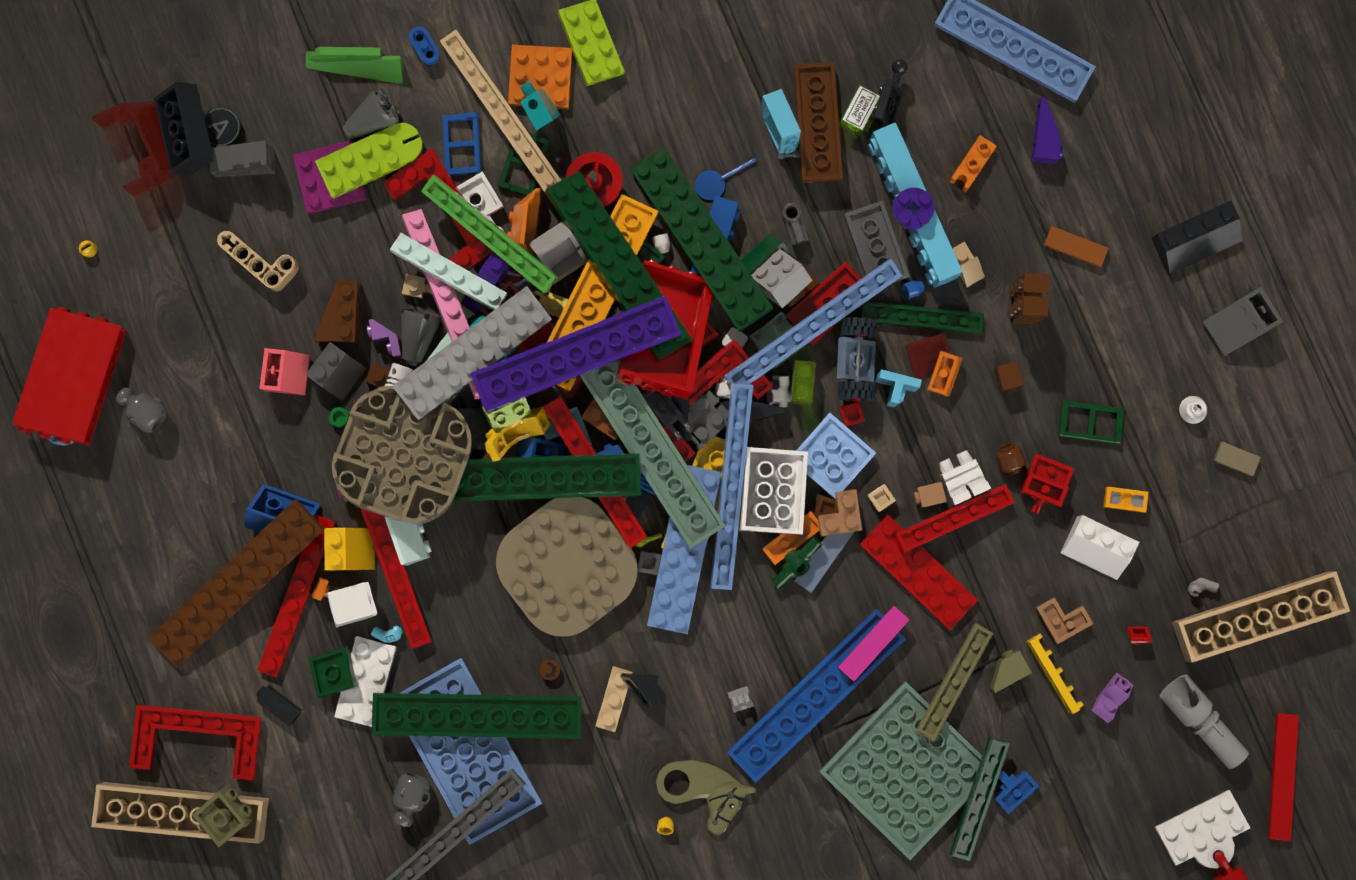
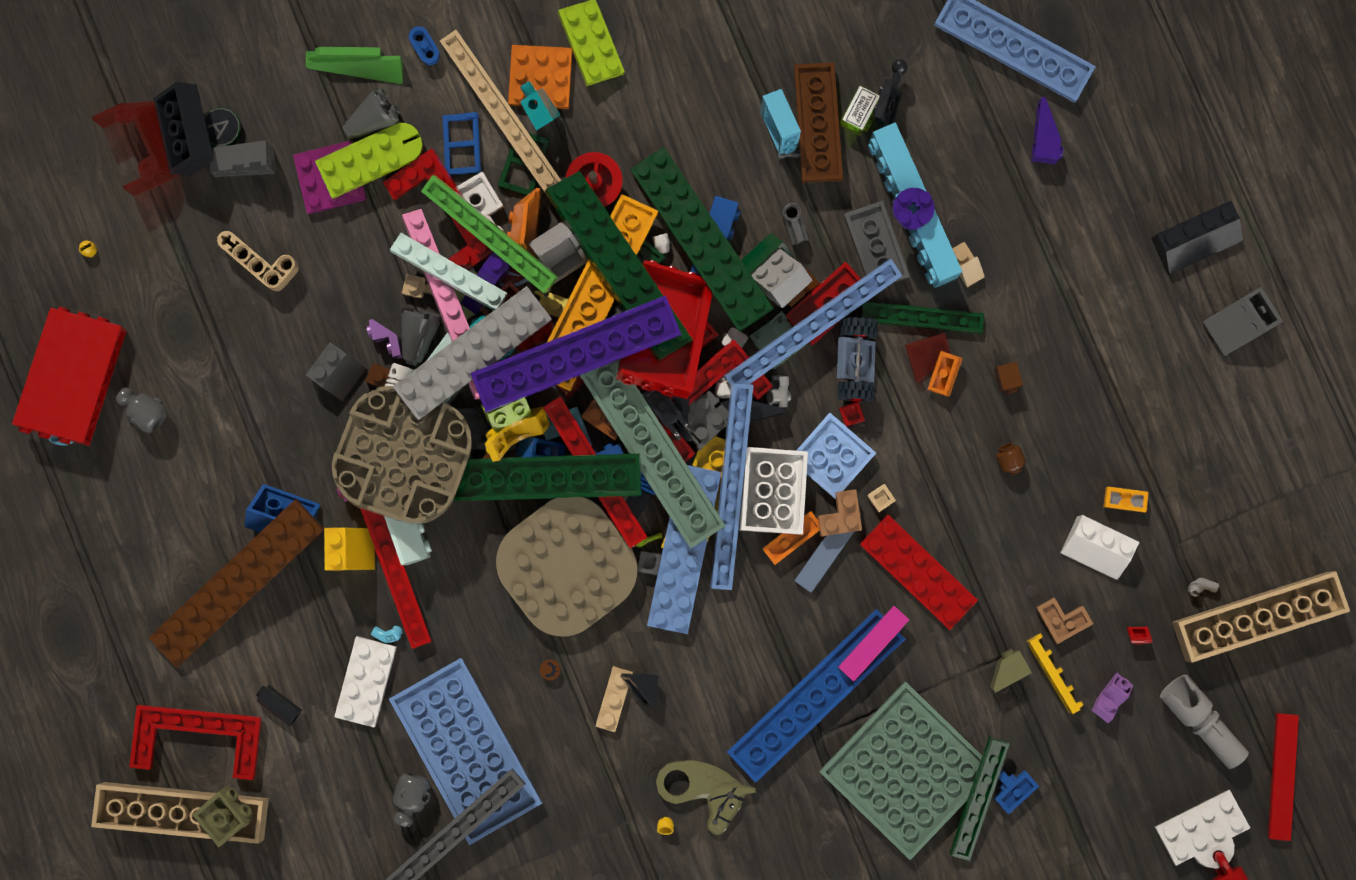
red plate [257,515,337,677] -> none
coral slope [260,348,310,396] -> none
dark green tile [309,647,357,699] -> none
orange plate [312,577,330,601] -> none
reddish brown wedge [314,280,362,345] -> none
white piece [327,582,377,627] -> none
green tile [329,407,350,428] -> none
dark green plate [372,693,582,739] -> none
blue piece [695,158,756,201] -> none
light grey tile [727,686,754,713] -> none
dark green pin [771,536,823,590] -> none
clear neon green brick [790,360,816,405] -> none
reddish brown plate [814,495,837,516] -> none
medium azure bracket [875,369,922,408] -> none
red plate [894,484,1015,553] -> none
blue hose [902,281,925,300] -> none
medium nougat brick [913,482,947,508] -> none
olive tile [915,623,994,742] -> none
white hips [938,450,991,505] -> none
orange plate [949,135,997,193] -> none
reddish brown piece [1009,273,1049,325] -> none
red plate [1020,454,1074,514] -> none
dark orange tile [1043,226,1109,268] -> none
dark green window [1058,400,1124,445] -> none
white cone [1179,396,1207,424] -> none
dark tan tile [1213,442,1261,476] -> none

